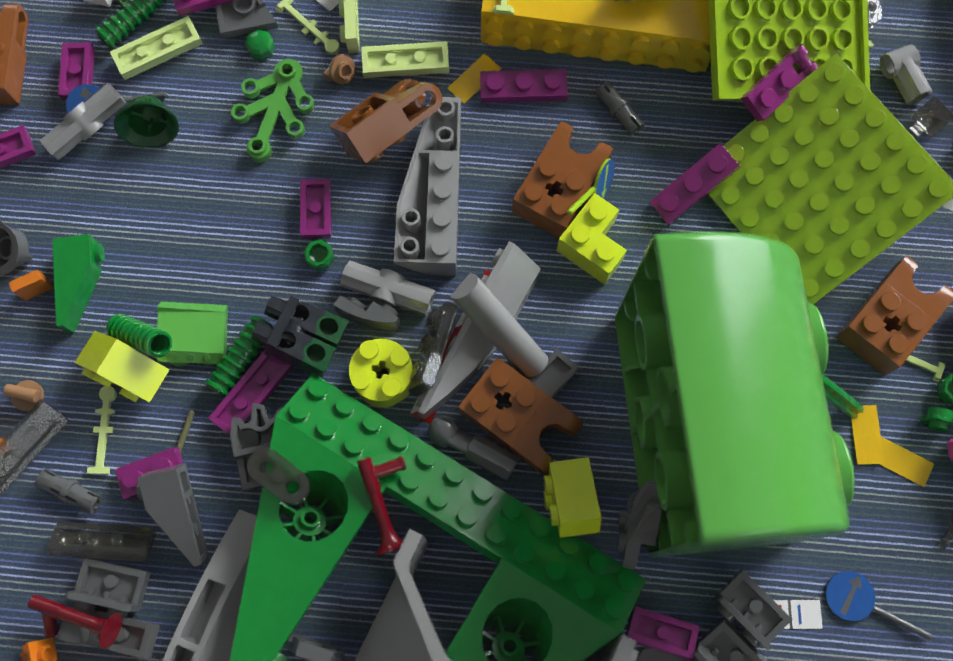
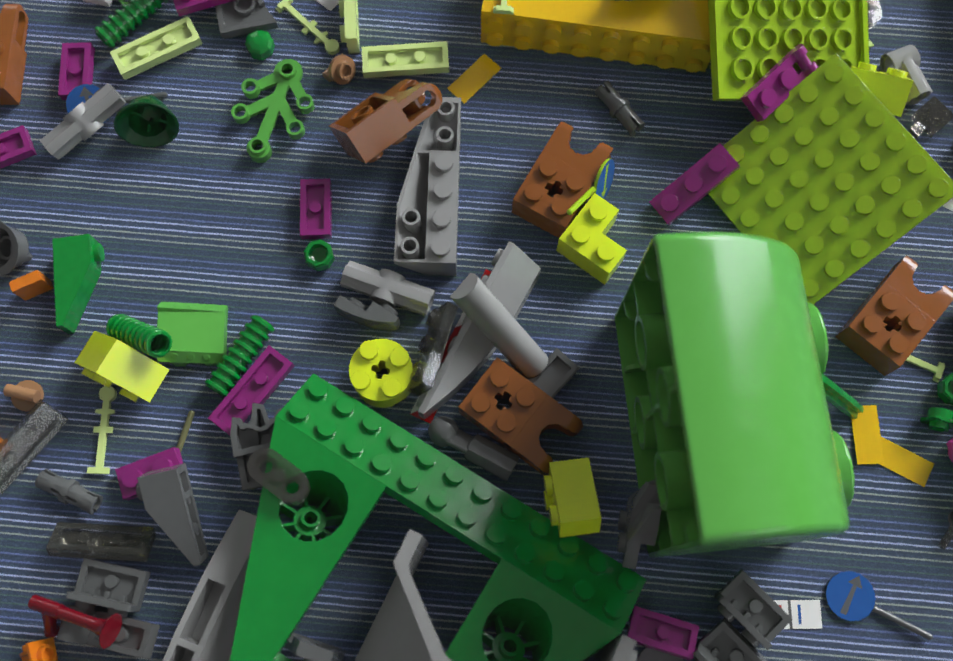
black hips [251,296,349,378] -> none
dark red piece [356,456,406,555] -> none
magenta plate [480,69,568,103] -> none
none -> neon yellow brick [850,61,914,117]

